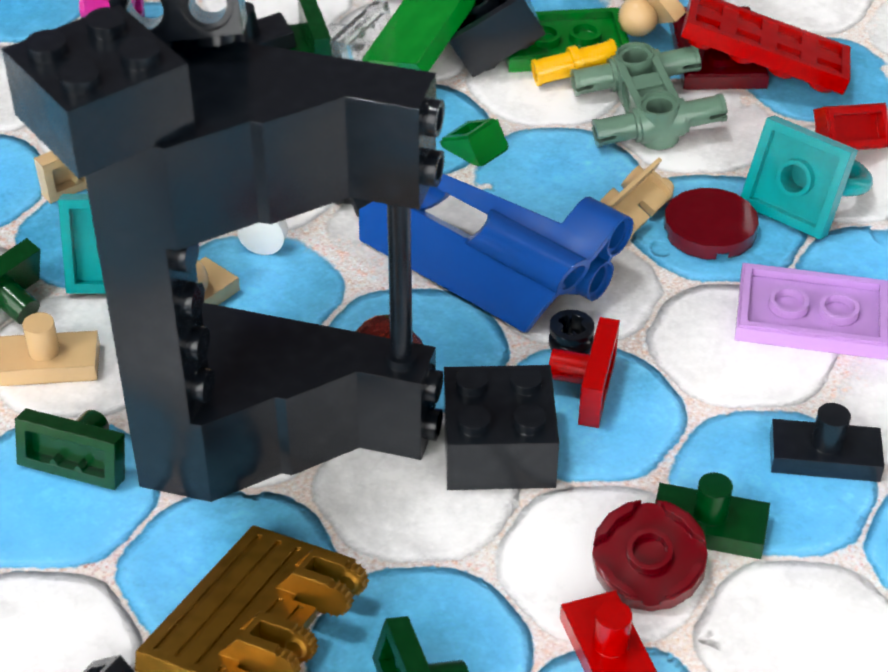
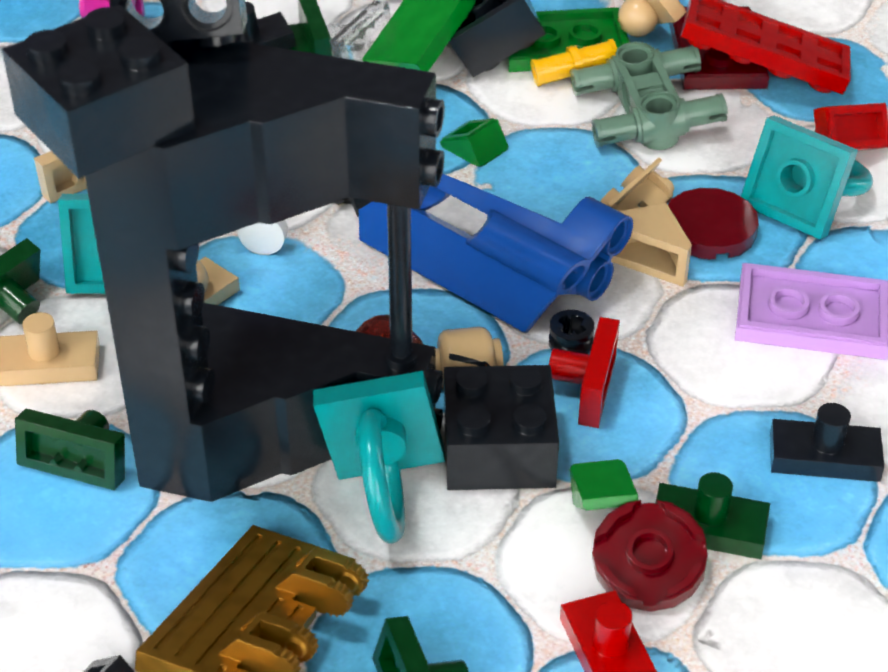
none -> teal tile [313,371,445,544]
none -> tan head [436,327,504,391]
none -> green slope [570,459,638,511]
none -> tan slope [611,203,692,287]

